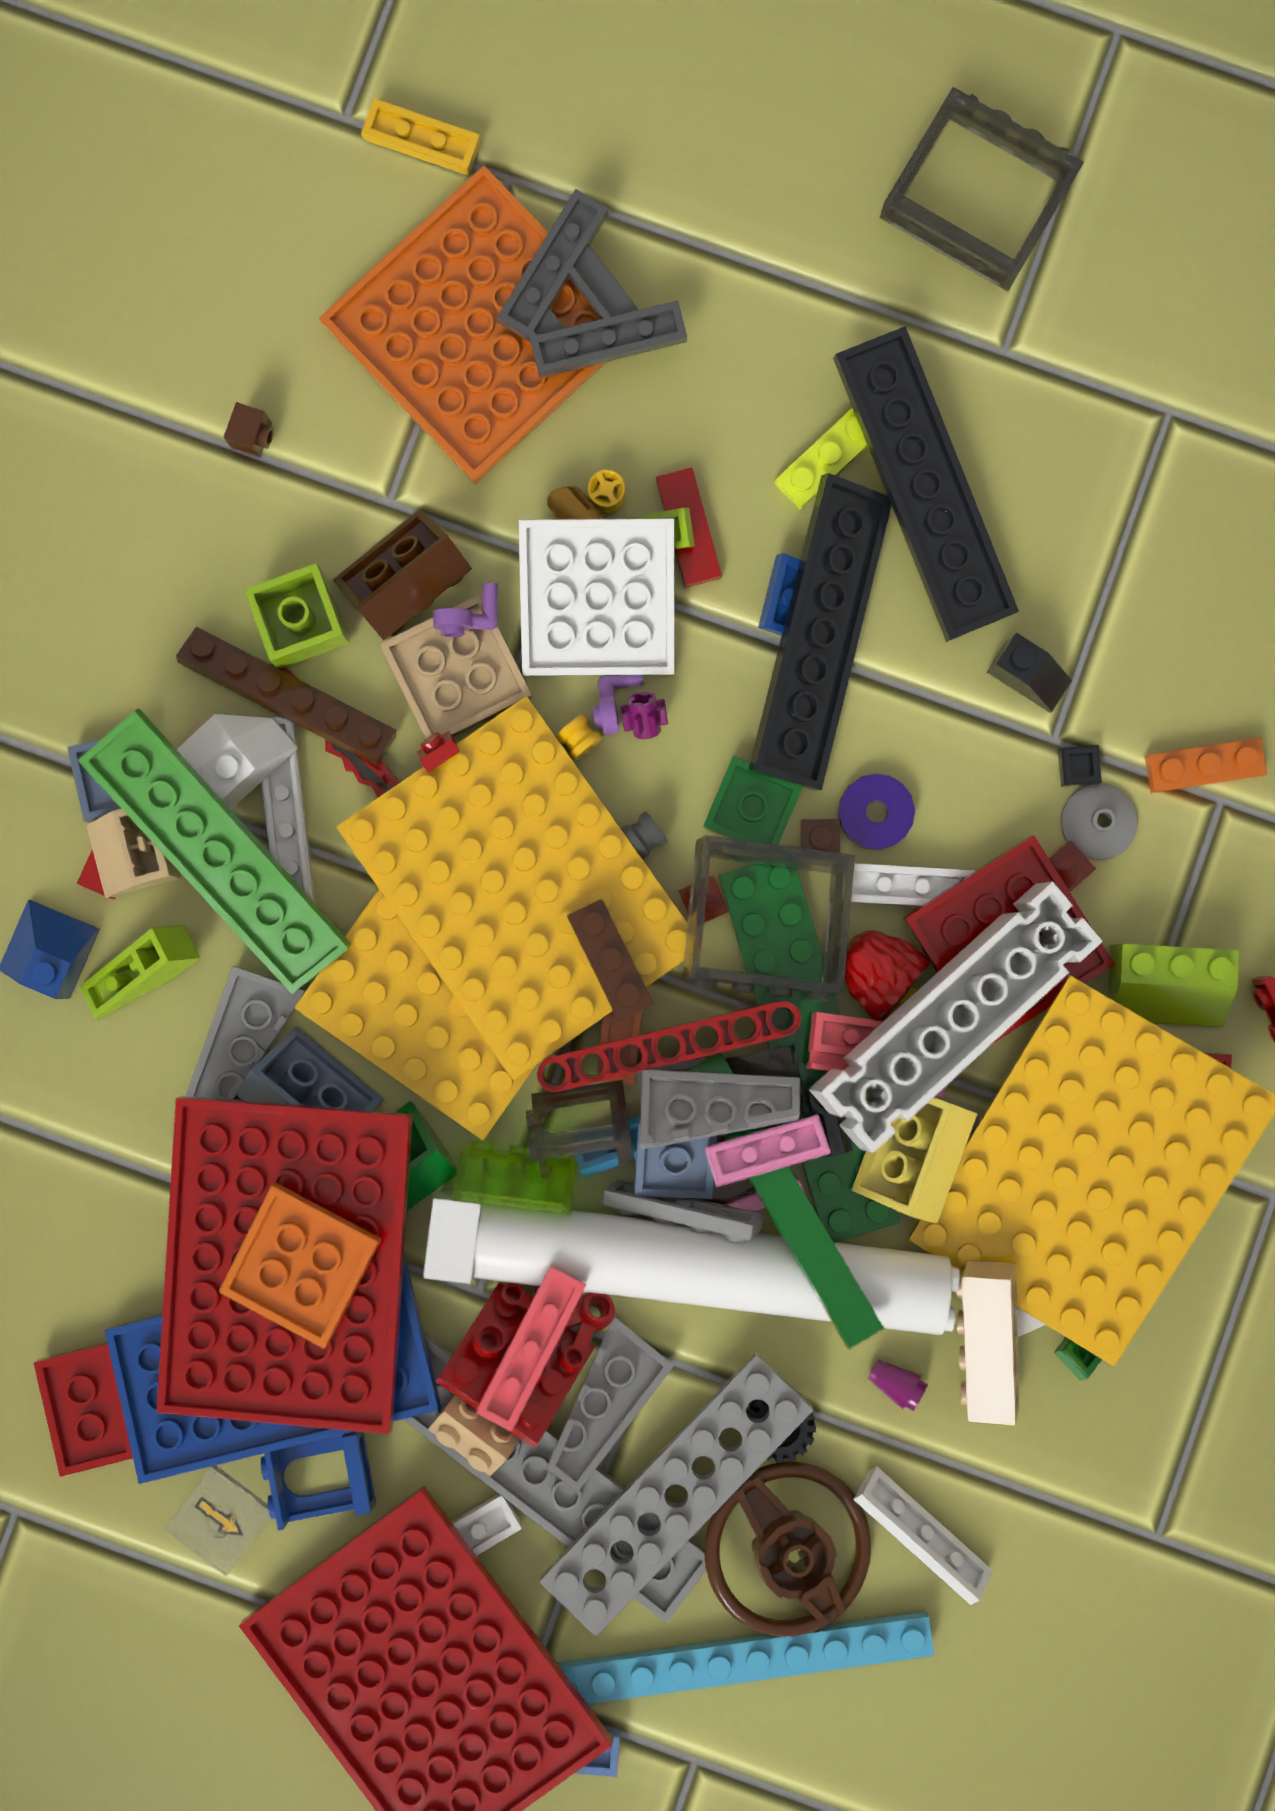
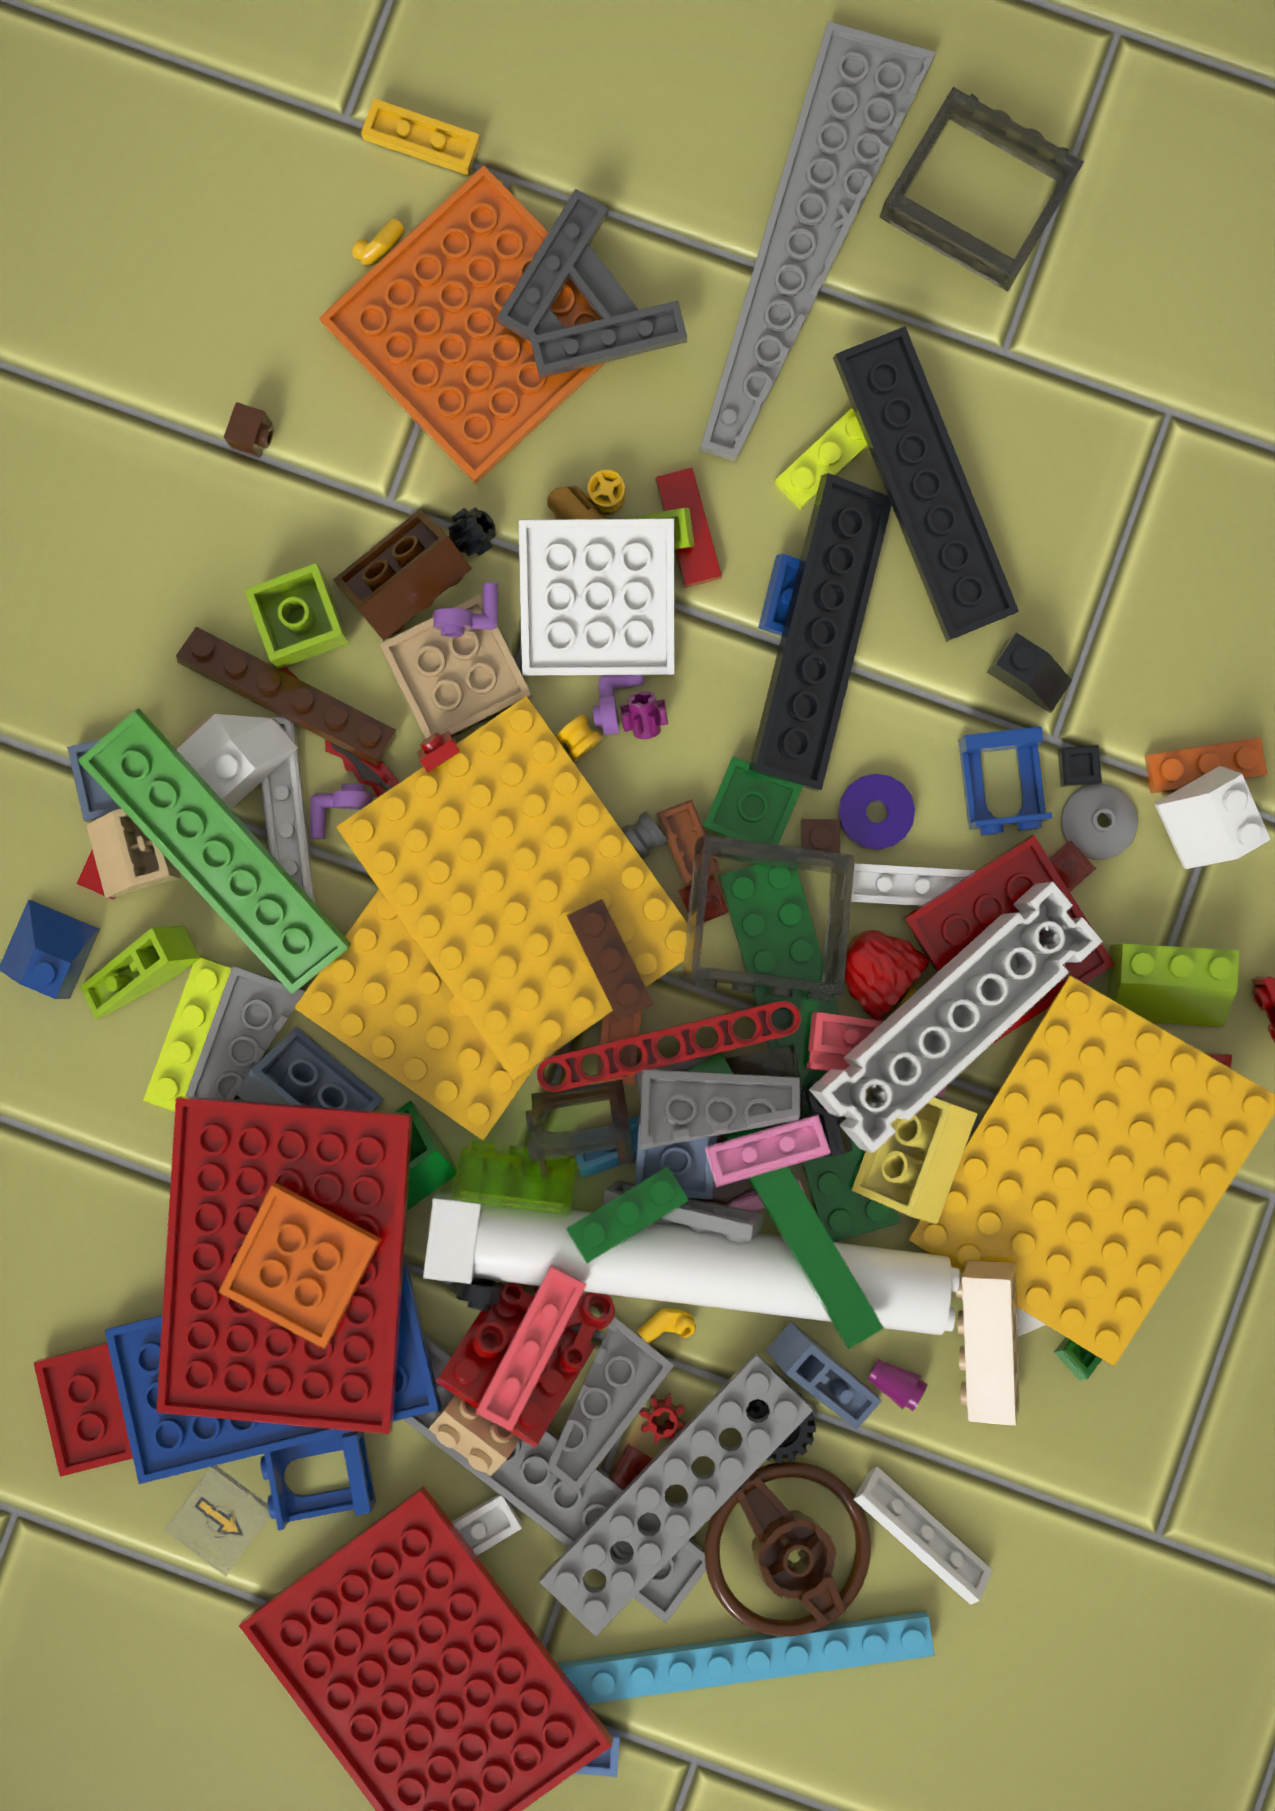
none -> neon yellow plate [143,956,232,1112]
none -> medium lavender plate [310,784,372,839]
none -> yellow arm [352,218,405,266]
none -> black gear [448,507,496,557]
none -> black plate [450,1278,502,1310]
none -> green plate [566,1166,689,1264]
none -> clear red tile [609,1444,653,1489]
none -> yellow arm [637,1307,696,1345]
none -> red gear [639,1393,686,1444]
none -> dark orange plate [657,799,720,885]
none -> light grey wing [700,21,936,462]
none -> sand blue slope [766,1321,882,1430]
none -> blue panel [958,727,1053,835]
none -> white slope [1154,766,1271,869]

